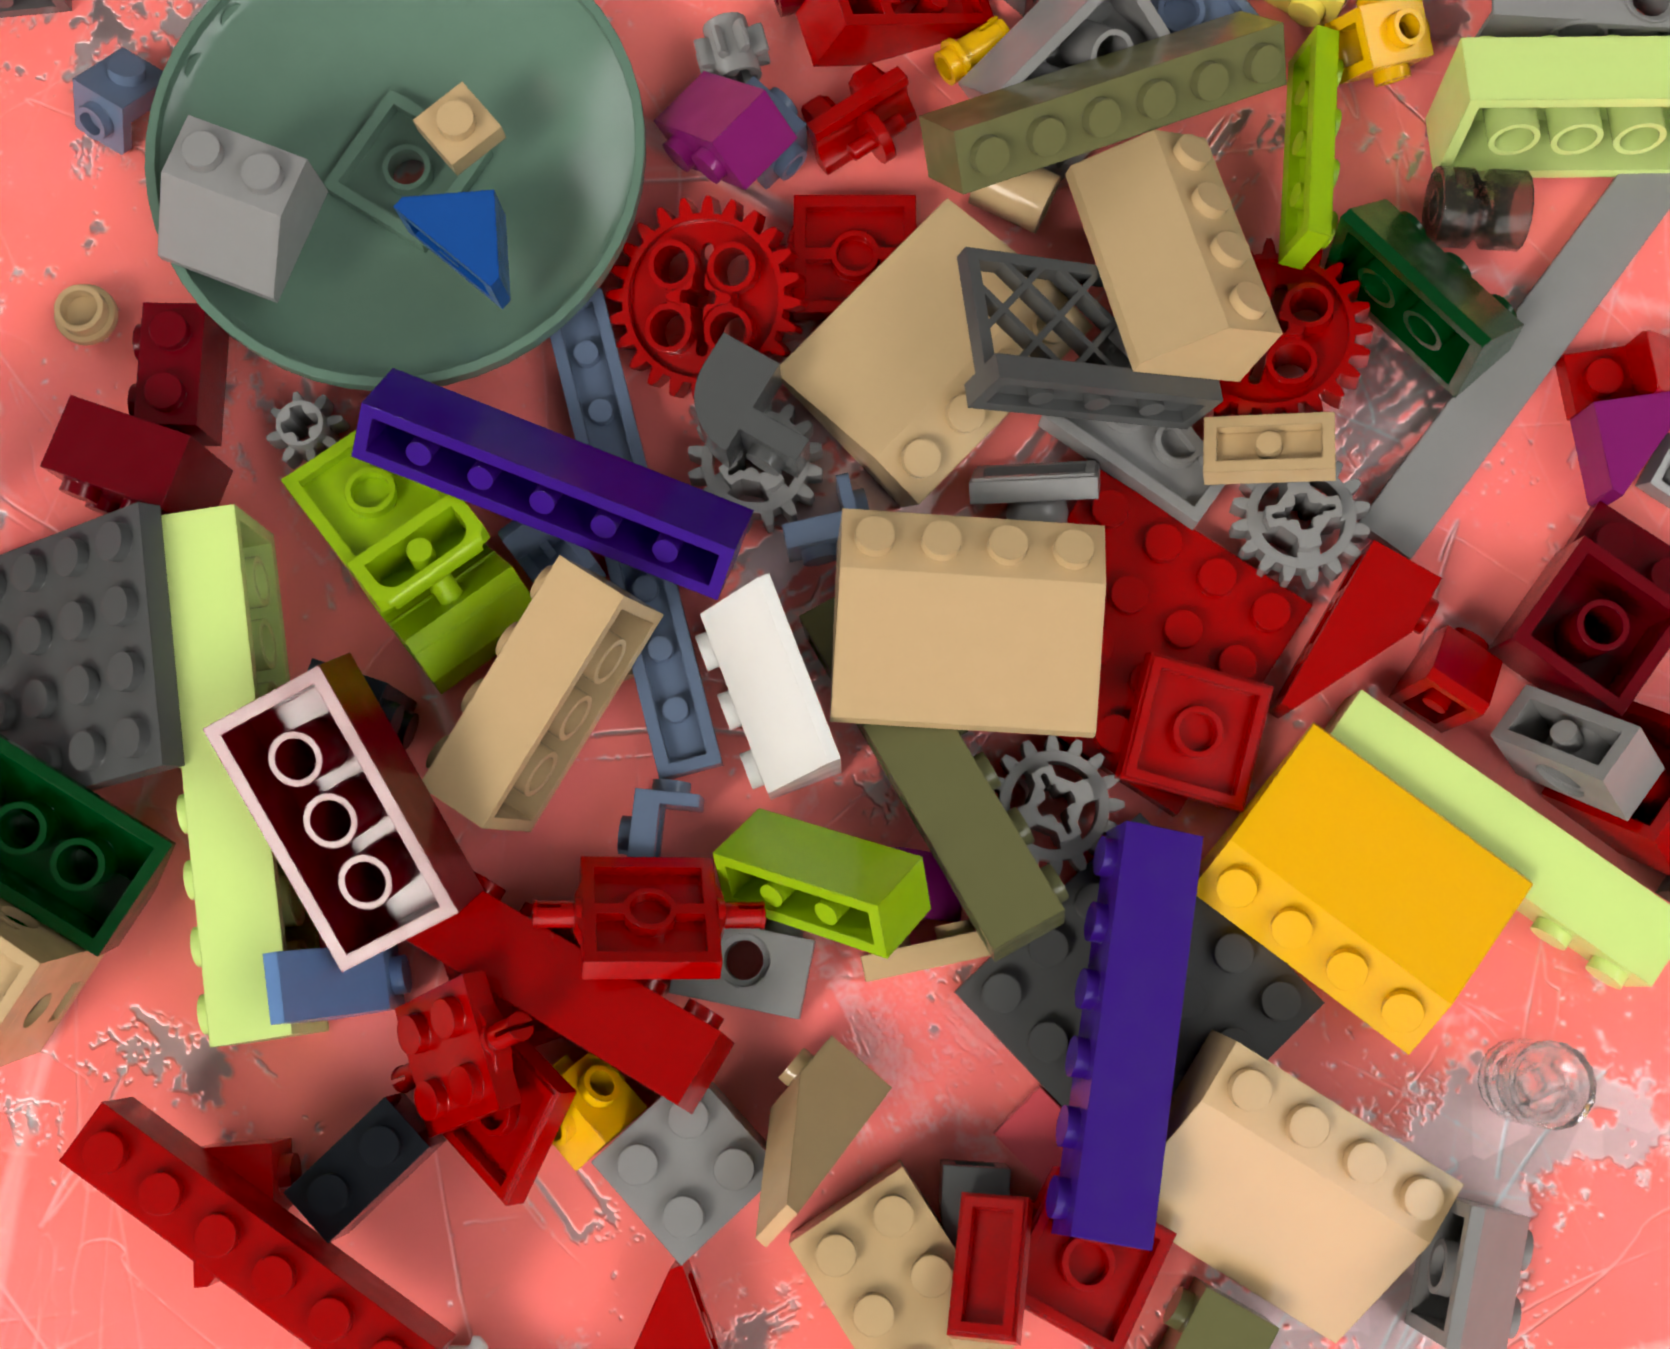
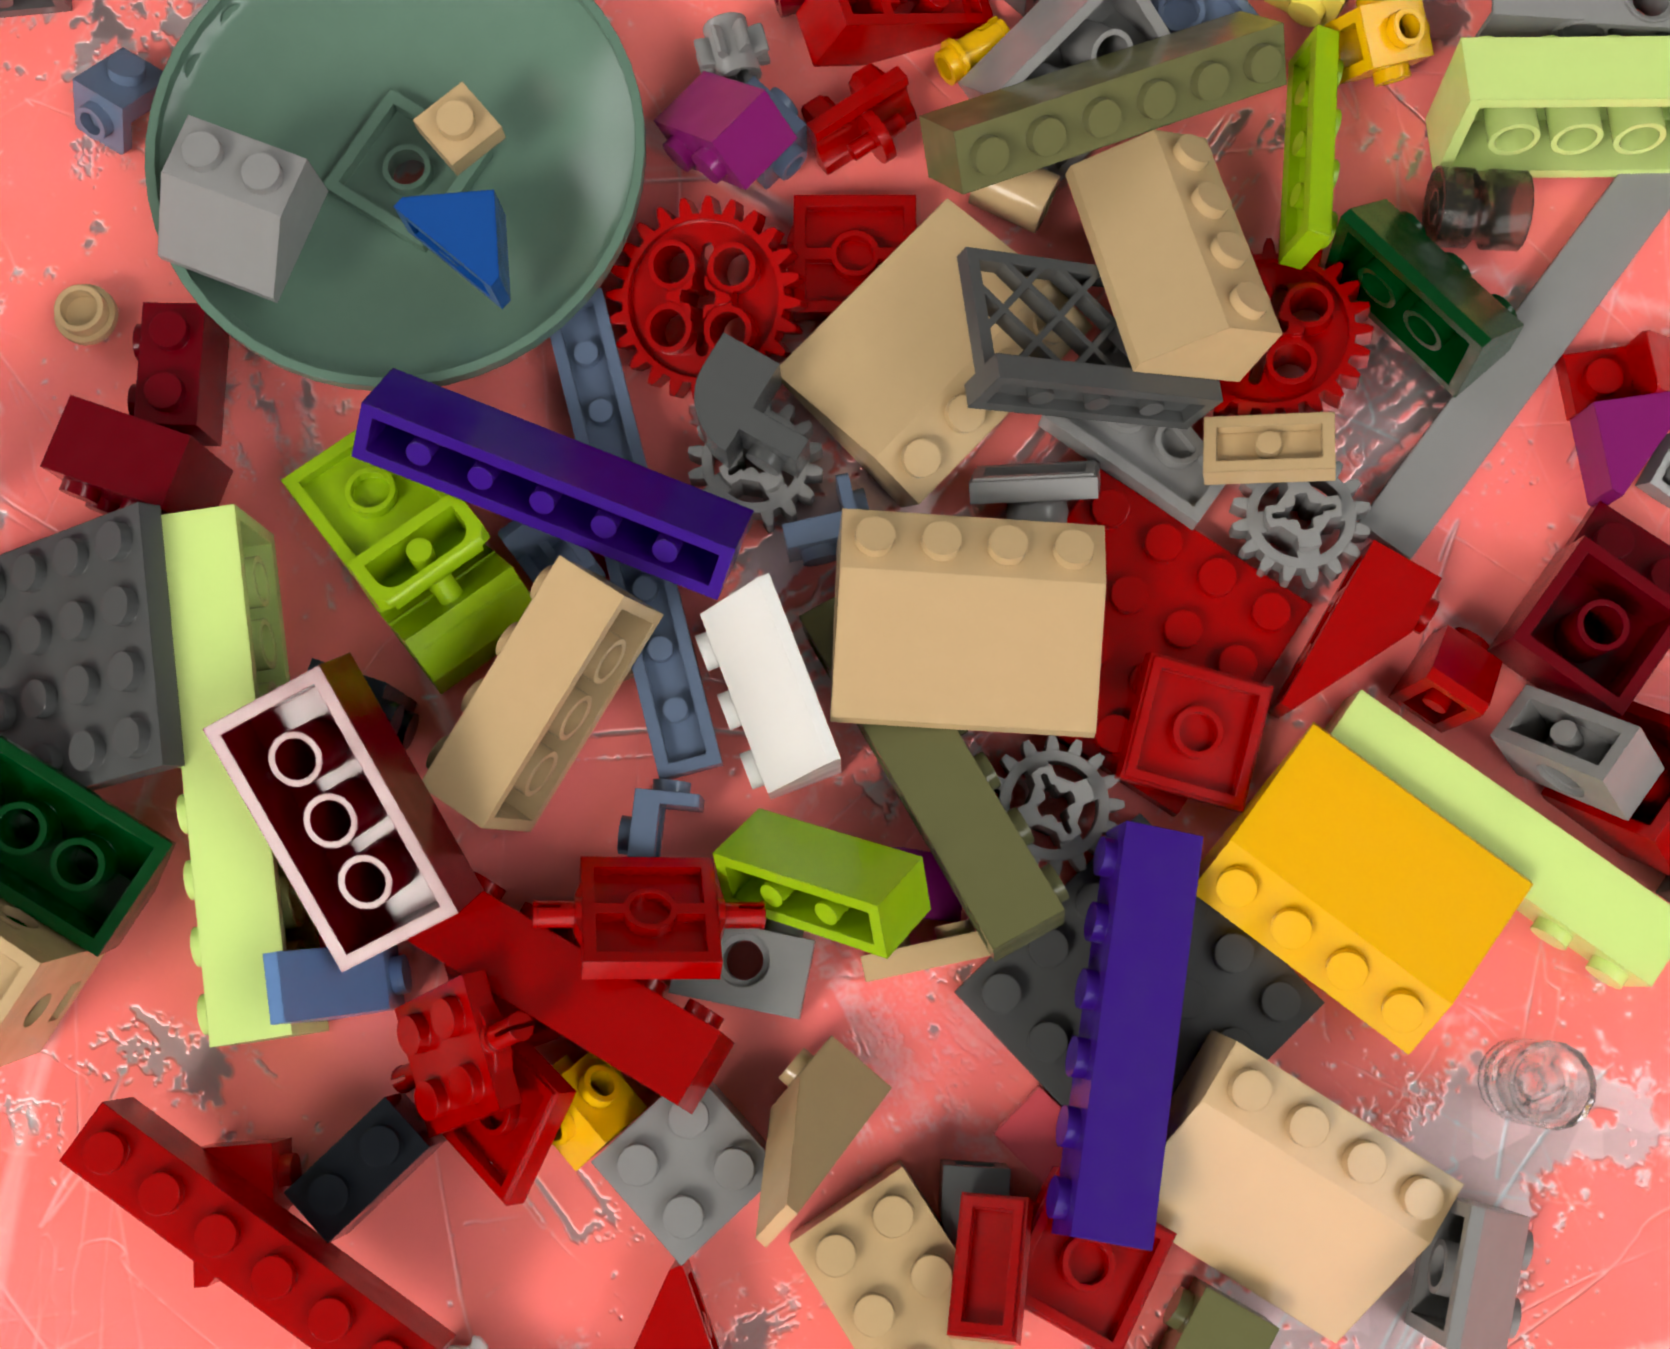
light grey gear [266,391,350,470] -> none

